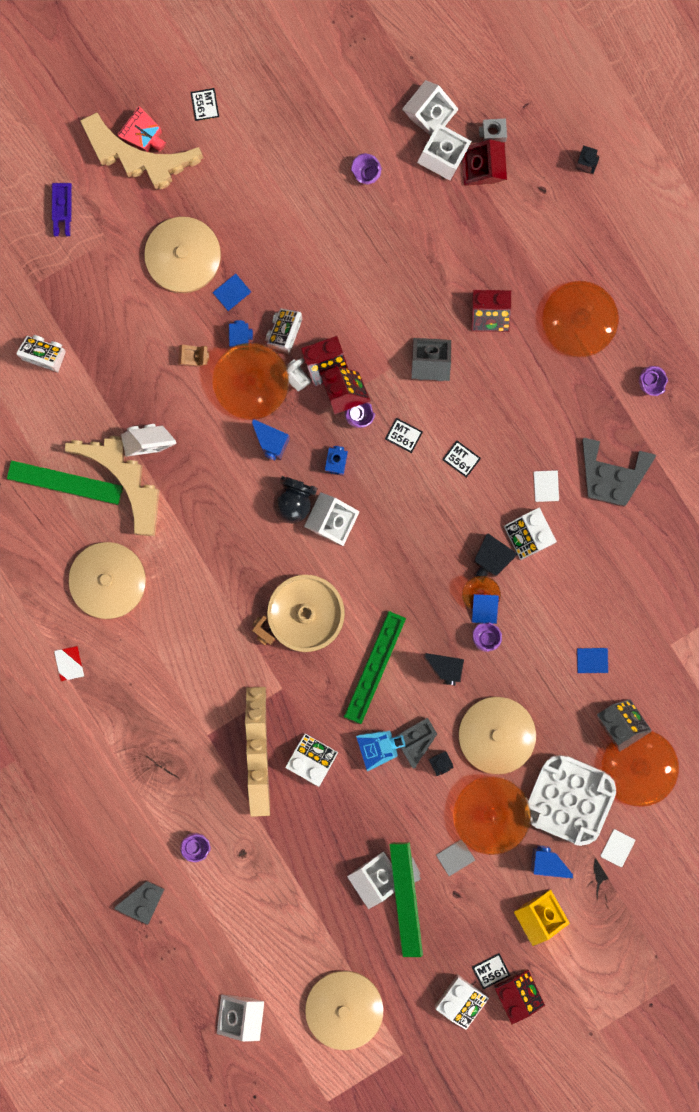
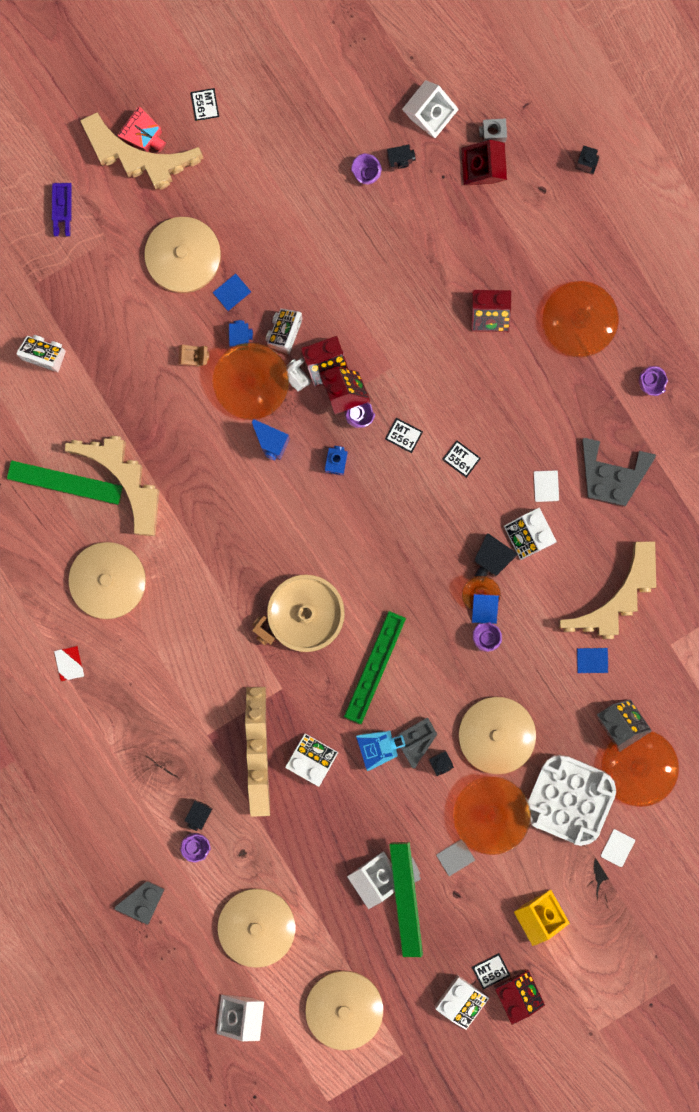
white slope [121,424,176,457] -> none
black tile [273,476,318,524] -> none
white slope [304,492,359,546] -> none
dark grey slope [411,338,451,381] -> none
white slope [417,123,472,181] -> none
black slope [424,653,464,686] -> none
blue slope [531,845,573,879] -> none
none -> black brick [184,799,213,831]
none -> tan dish [218,889,295,967]
none -> black brick [387,144,416,172]
none -> tan arch [559,542,656,639]

